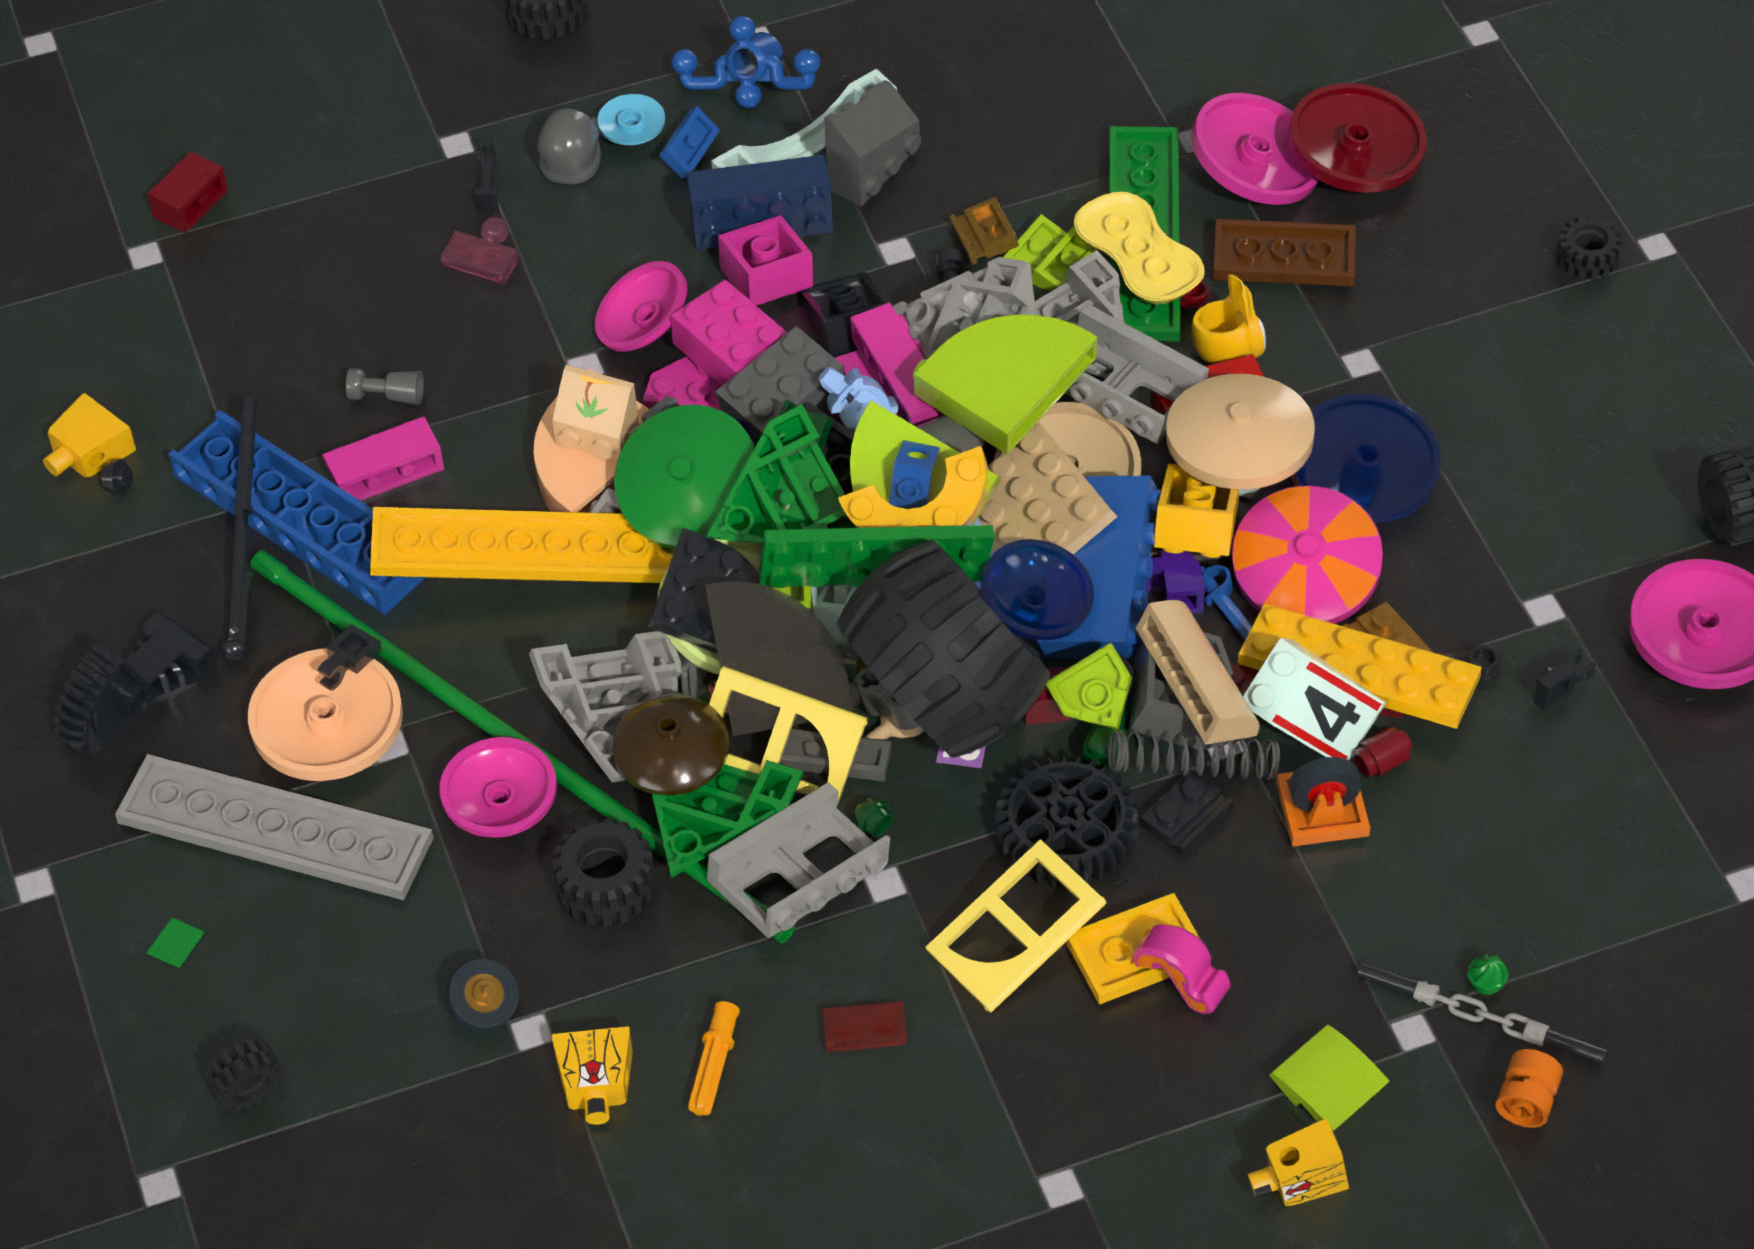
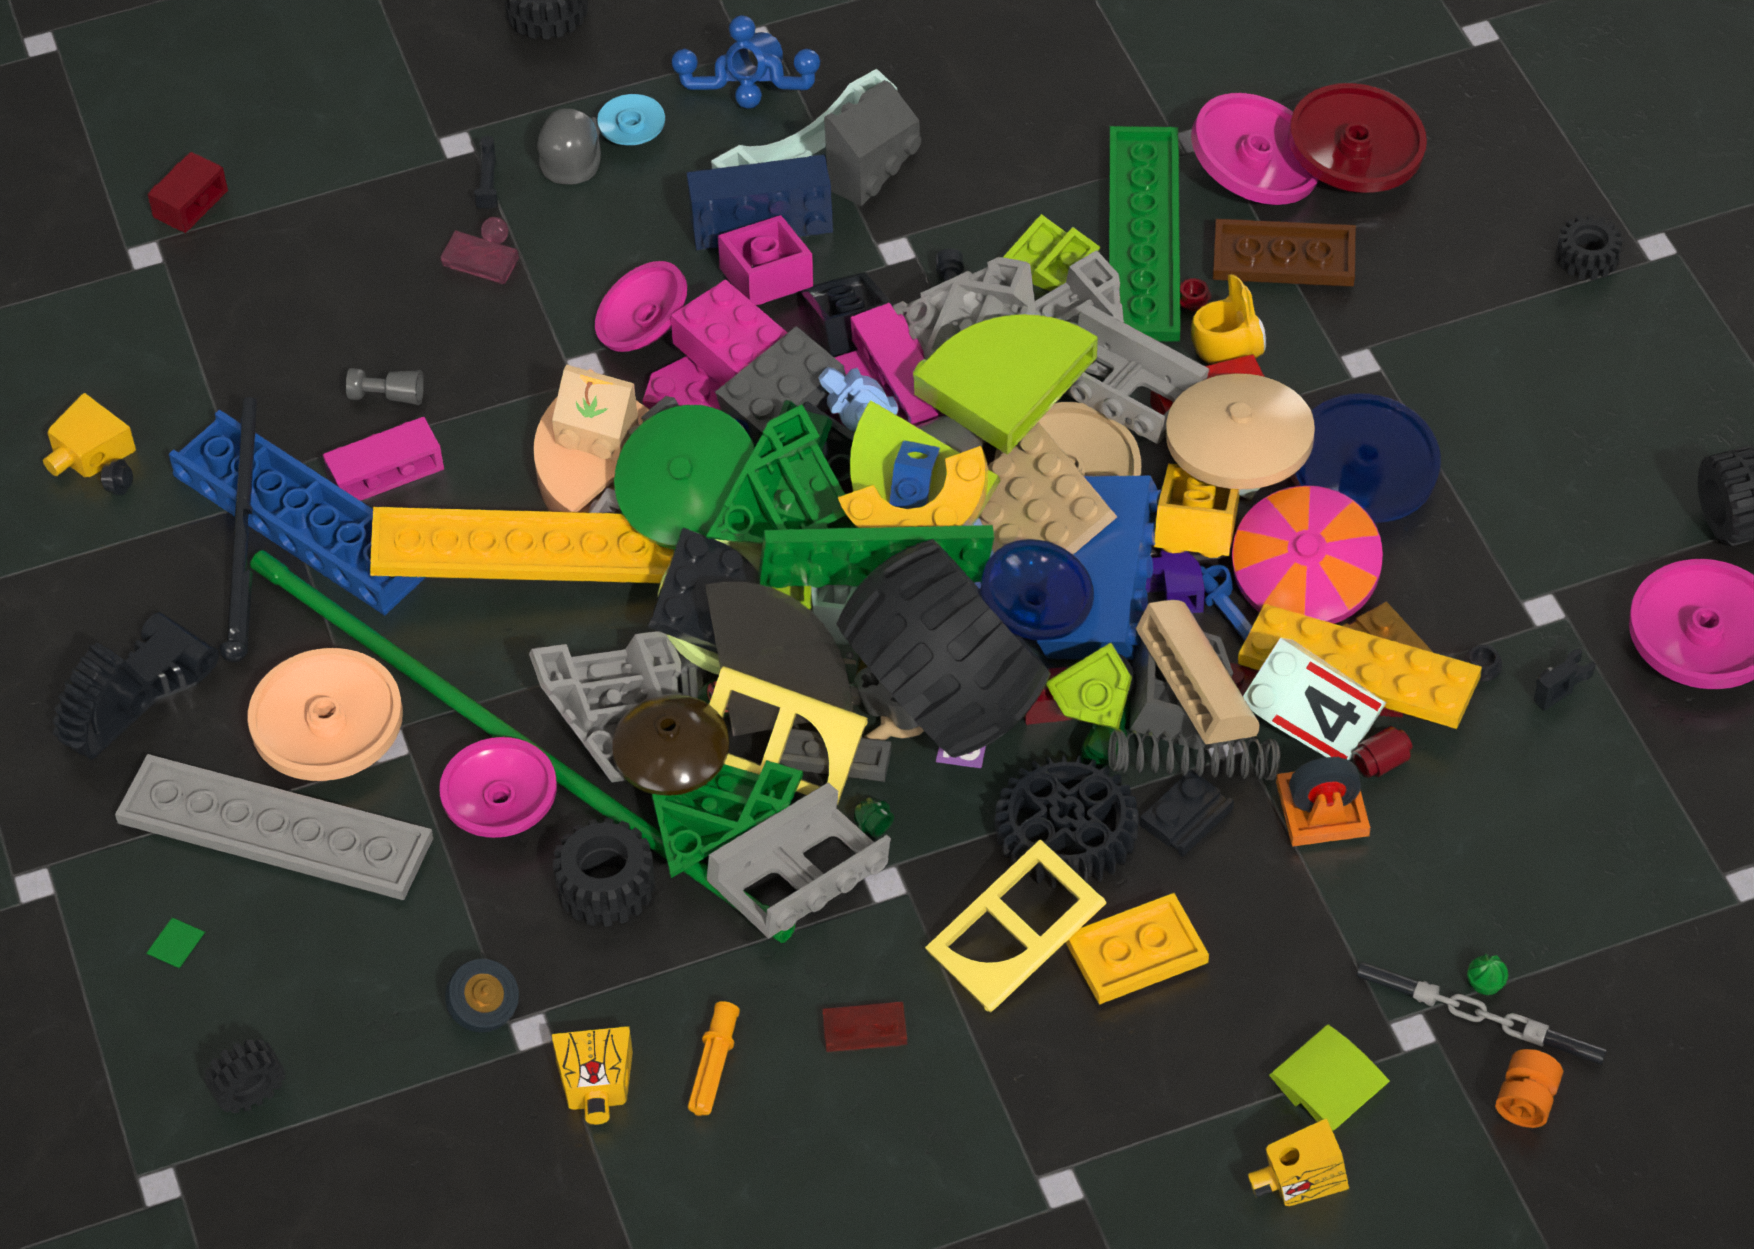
black plate [317,624,382,691] -> none
blue plate [659,106,720,179] -> none
pearl gold plate [949,197,1019,265] -> none
light yellow plate [1074,192,1205,304] -> none
dark pink animal [1132,924,1231,1014] -> none

